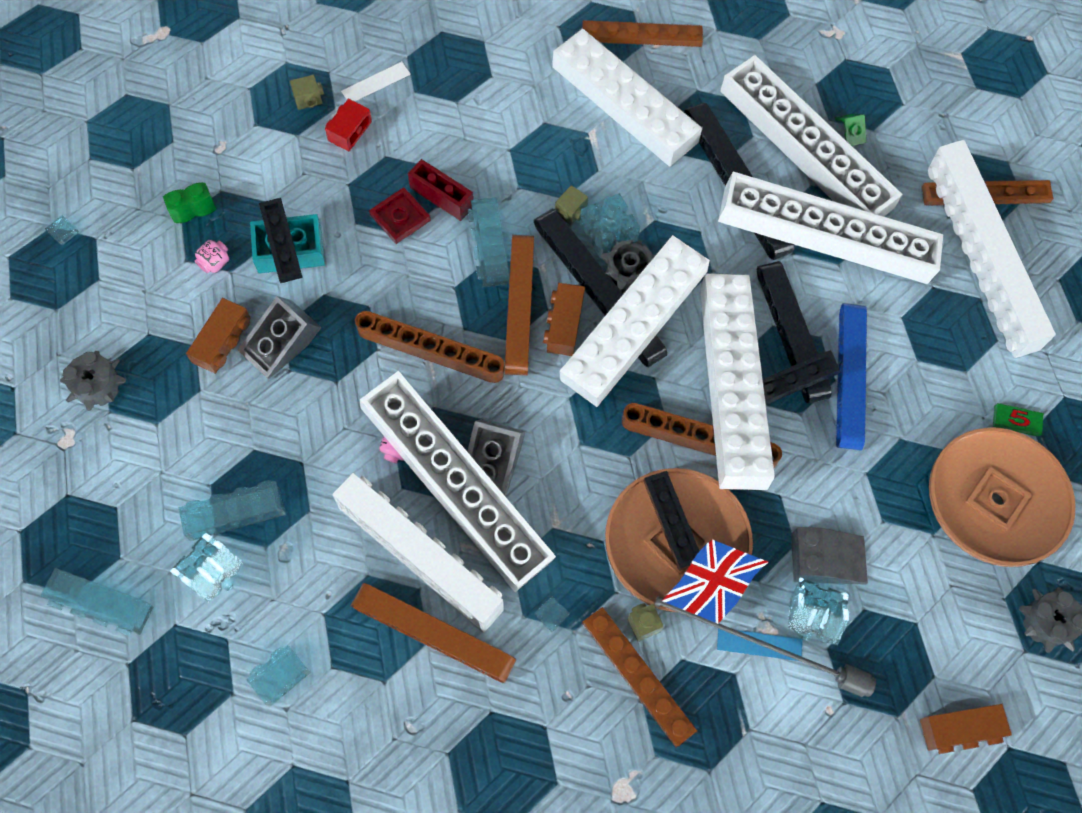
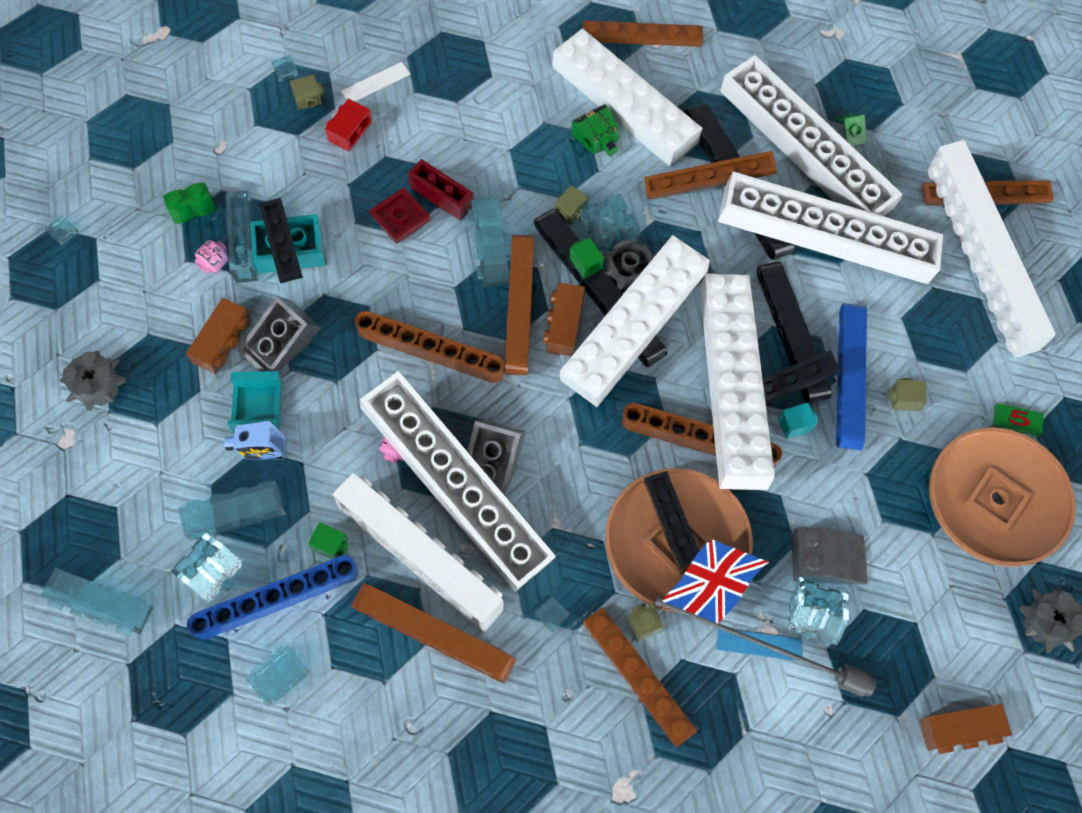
none -> blue beam [186,555,358,640]
none -> light blue torso [224,421,286,459]
none -> clear light blue brick [226,191,258,283]
none -> teal panel [228,371,282,433]
none -> clear light blue tile [271,55,299,81]
none -> green brick [308,522,349,559]
none -> green brick [570,237,604,279]
none -> green torso [571,104,619,156]
none -> dark orange plate [644,151,777,200]
none -> teal brick [778,403,818,439]
none -> olive brick [888,378,927,411]

